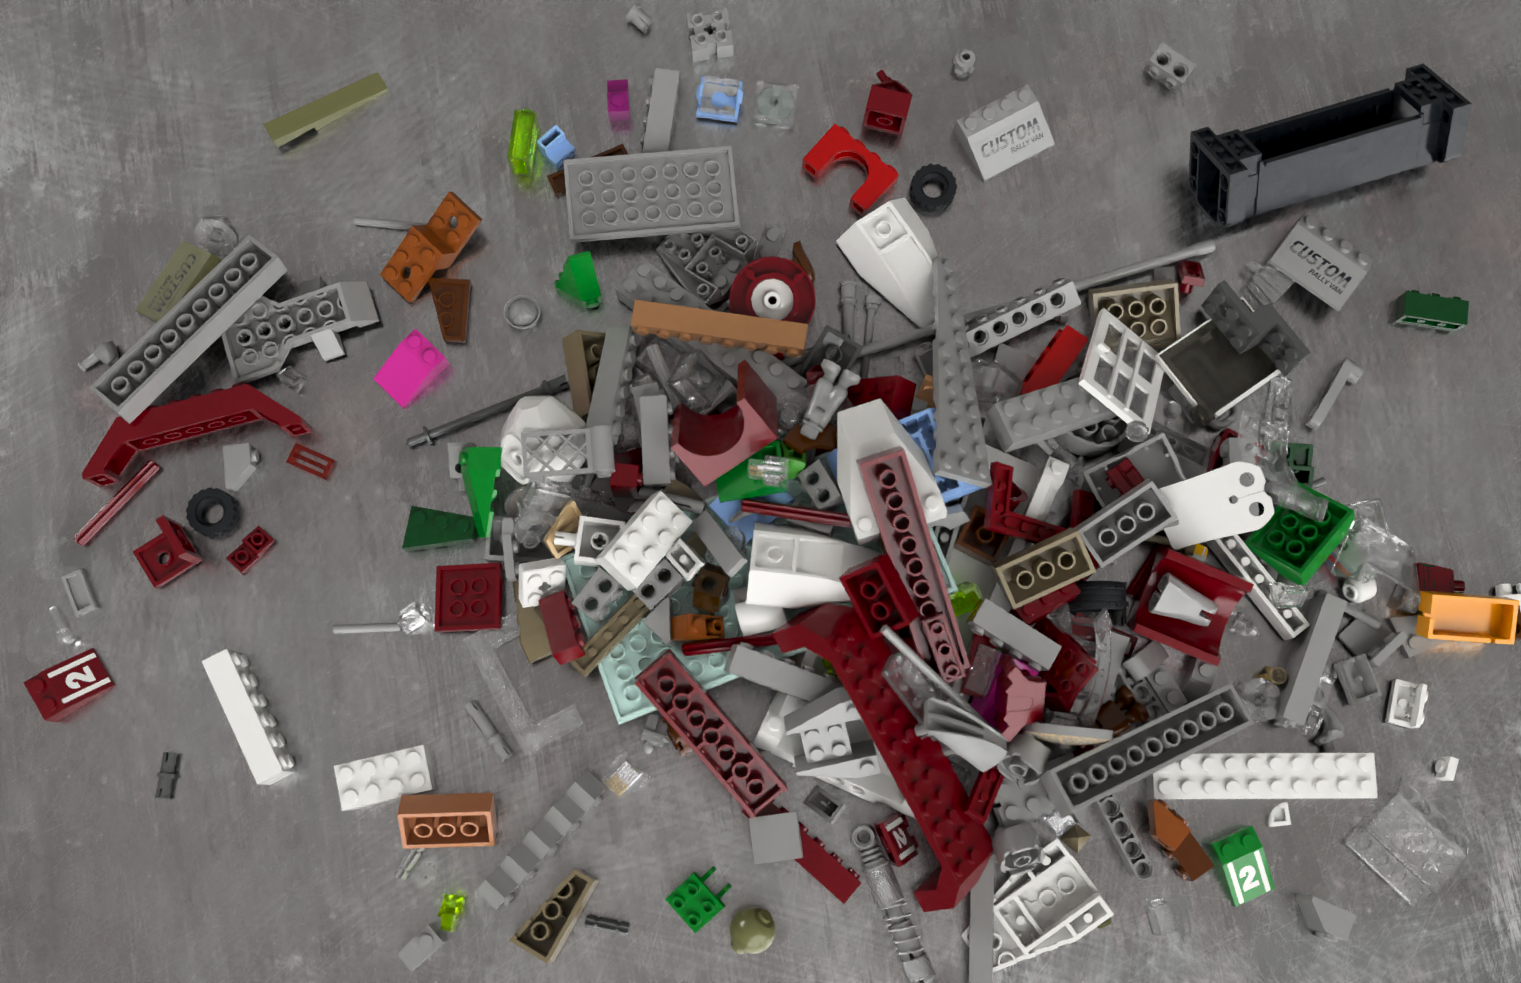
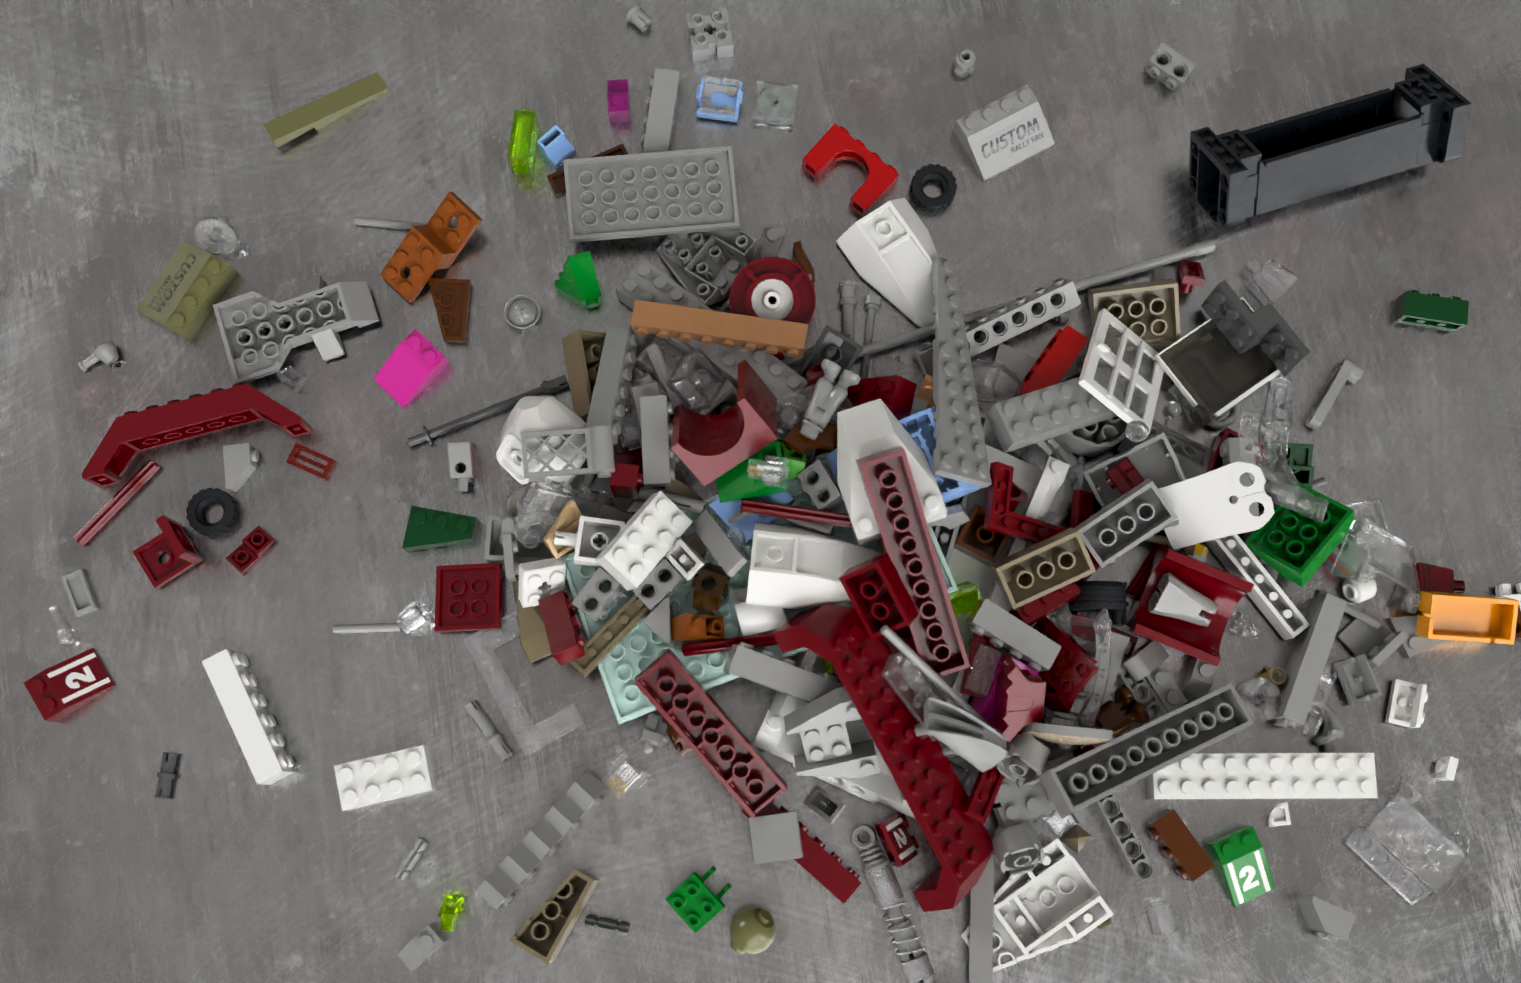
light grey brick [89,235,287,424] -> none
nougat brick [397,793,497,849] -> none
green wedge [458,447,502,538] -> none
dark red piece [862,70,912,135] -> none
tile [921,611,966,683] -> none
dark orange slope [1147,799,1191,851] -> none
light grey slope [1268,212,1374,311] -> none
clear tile [1269,582,1309,609] -> none

